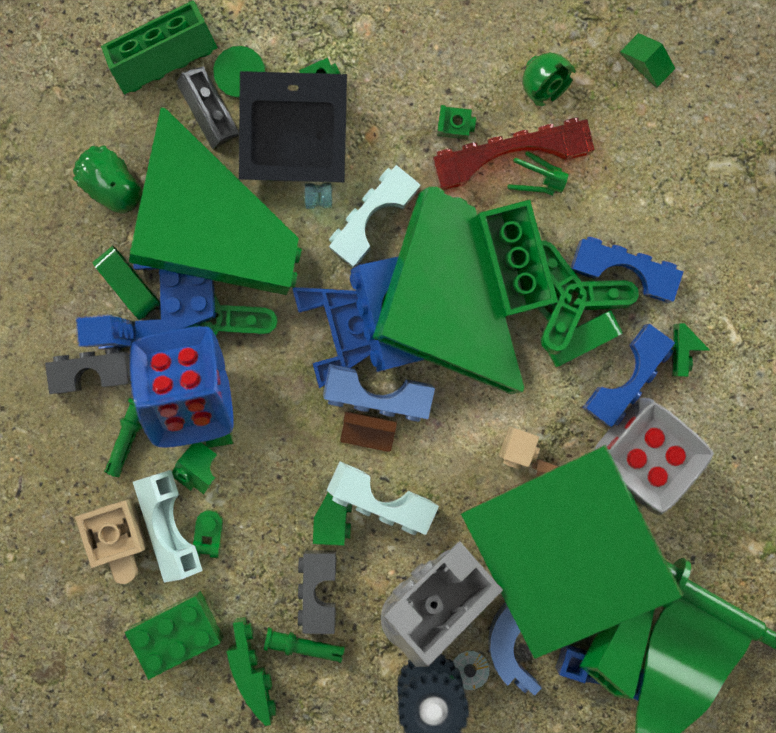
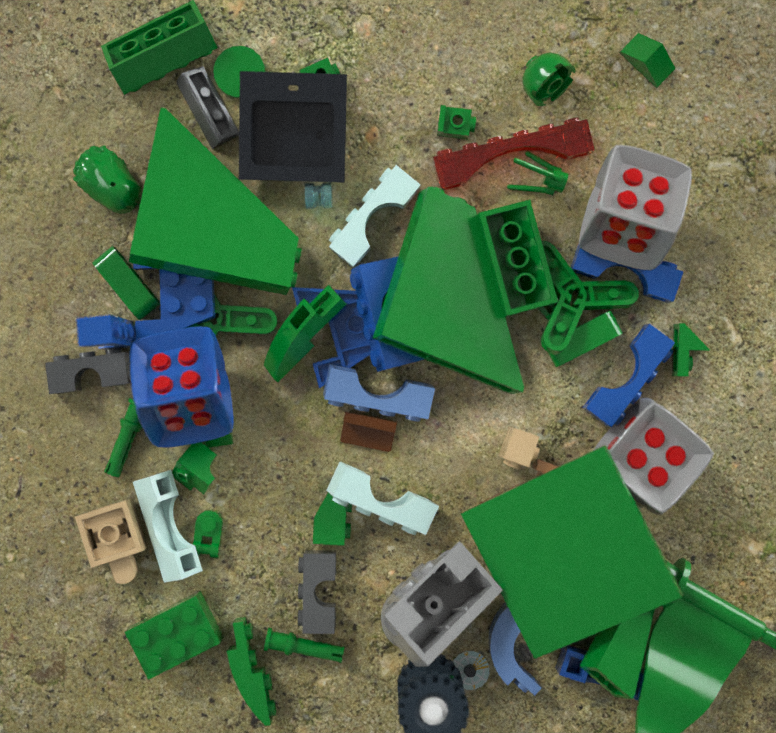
none -> green slope [264,285,347,383]
none -> light grey piece [579,145,692,270]

